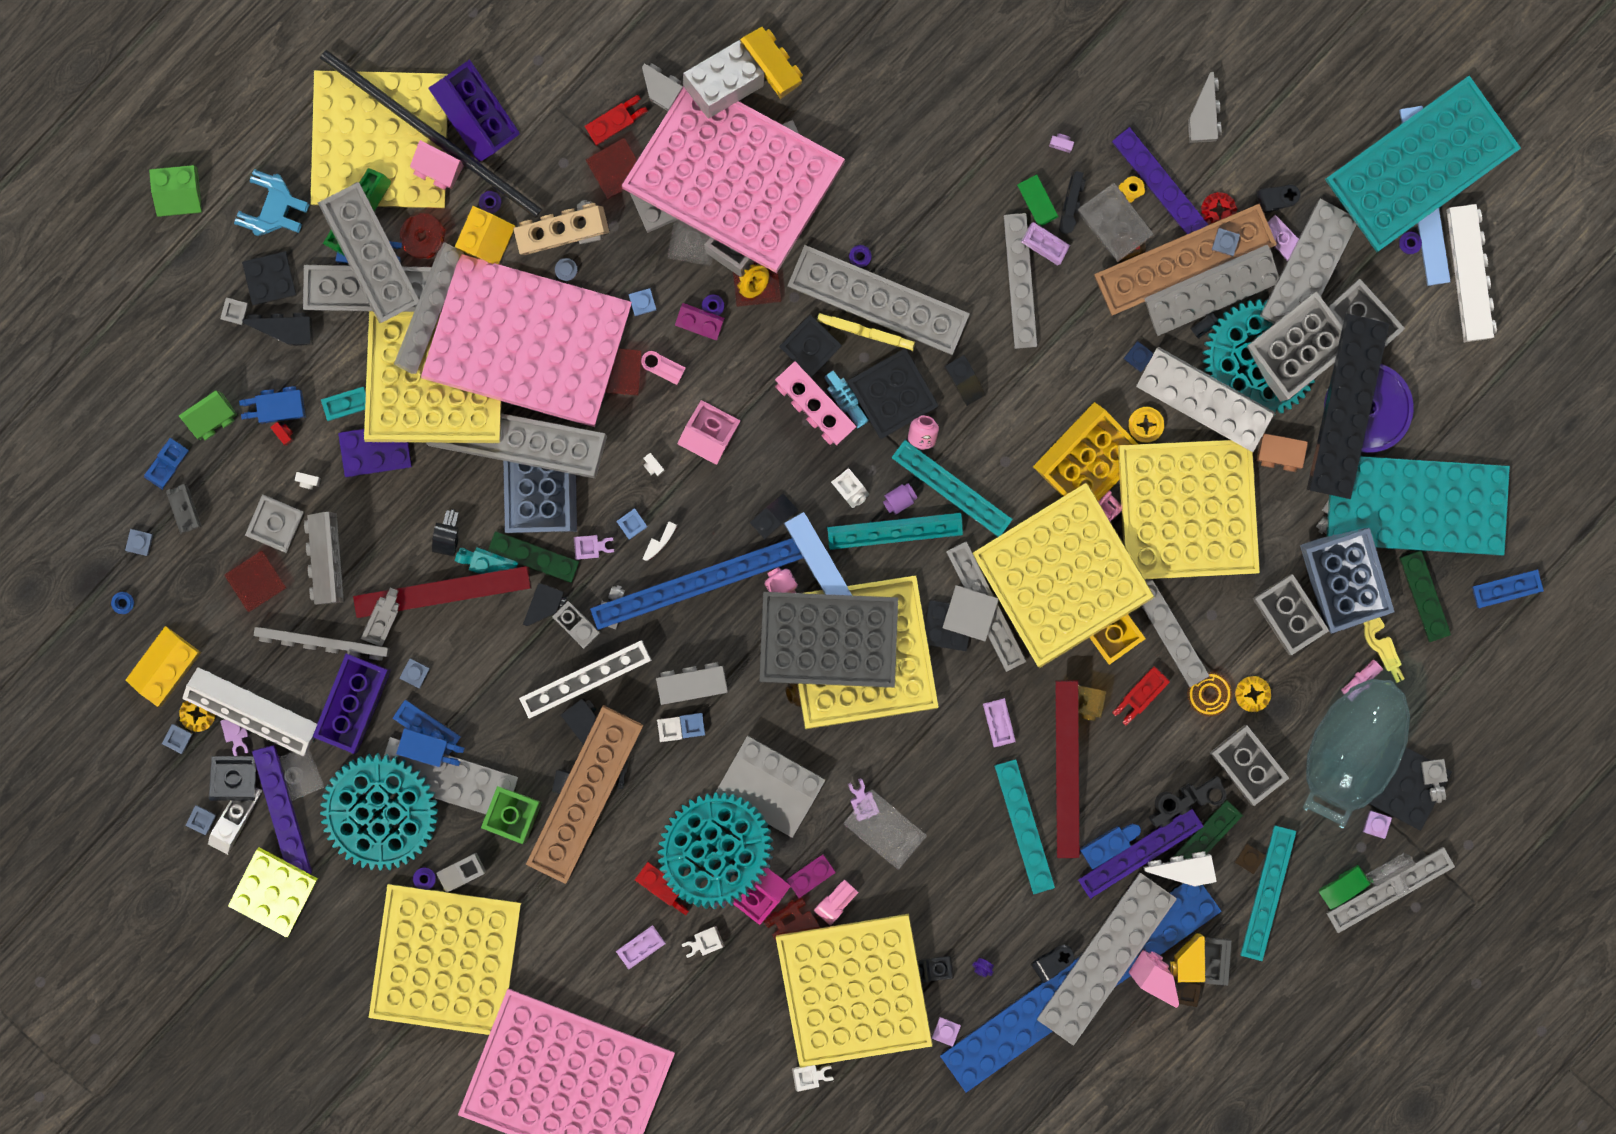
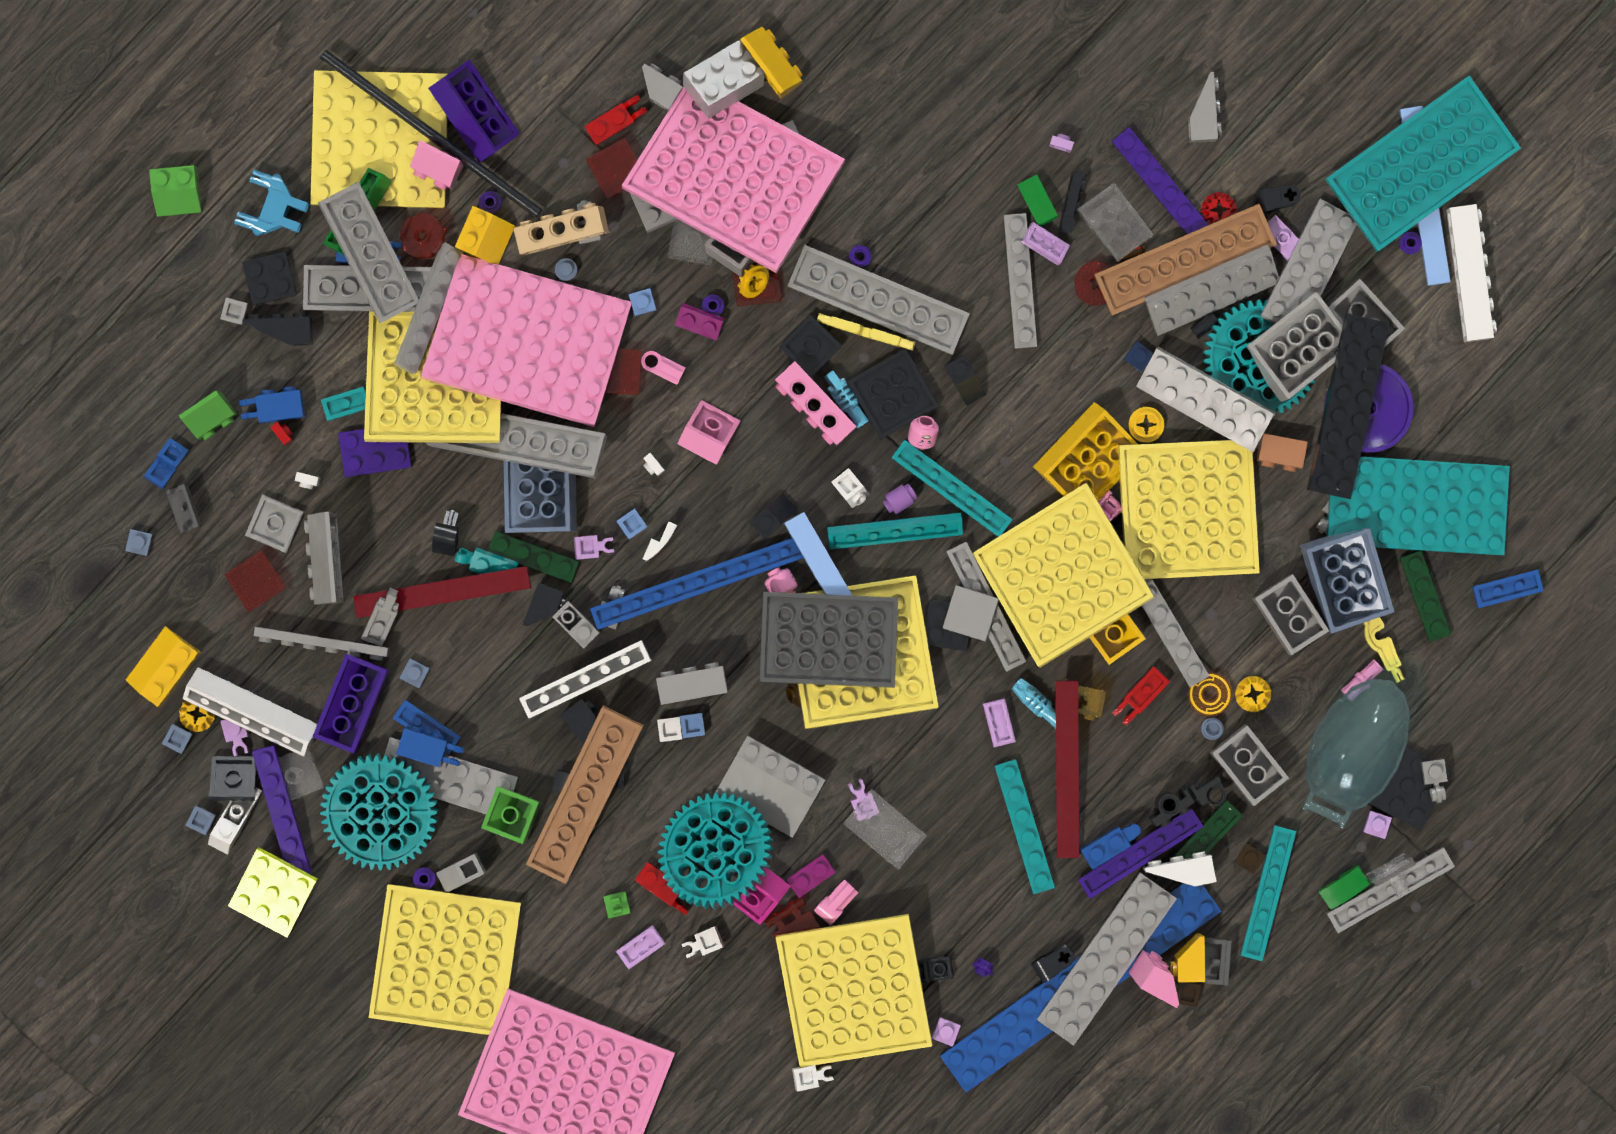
blue plate [111,592,134,614] -> none
yellow brick [1119,176,1145,203] -> none
sand blue plate [1211,228,1240,257] -> none
none -> bright green tile [604,891,631,919]
none -> medium azure hinge [1011,678,1056,729]
none -> clear red plate [1074,261,1111,306]
none -> sand blue plate [1201,718,1224,740]

